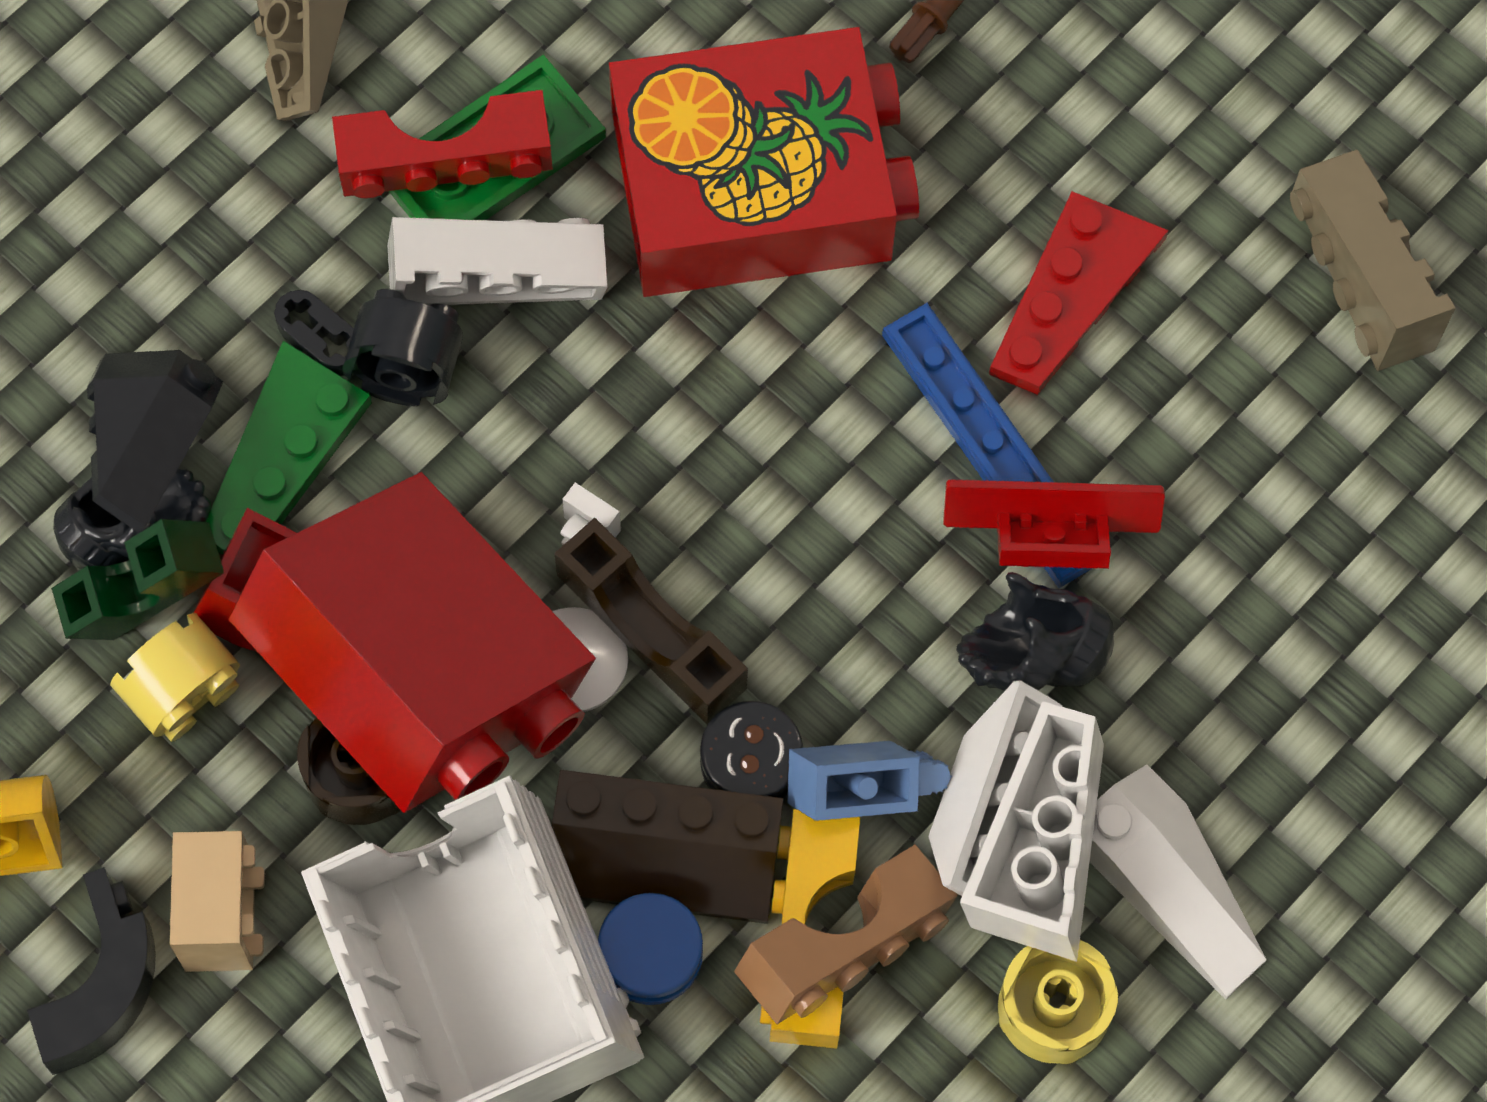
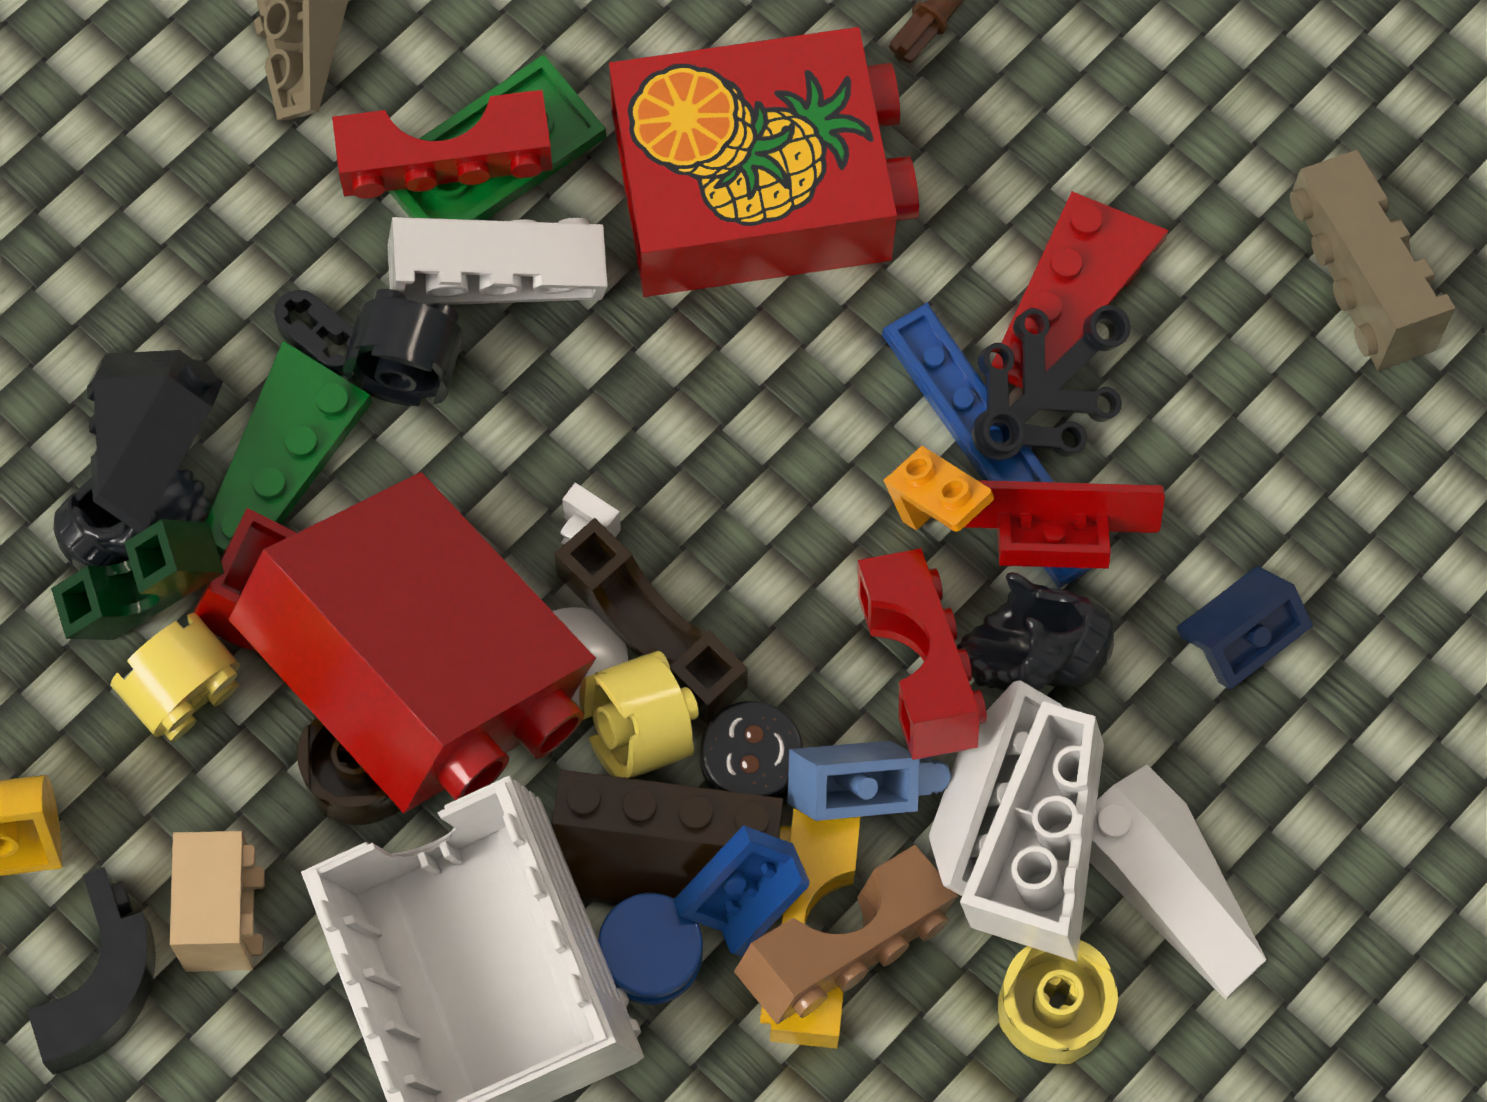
none -> light yellow brick [579,651,699,778]
none -> blue bracket [673,825,810,956]
none -> red arch [858,548,987,760]
none -> light orange bracket [883,446,994,532]
none -> black plant [972,305,1131,461]
none -> dark blue panel [1177,567,1313,690]

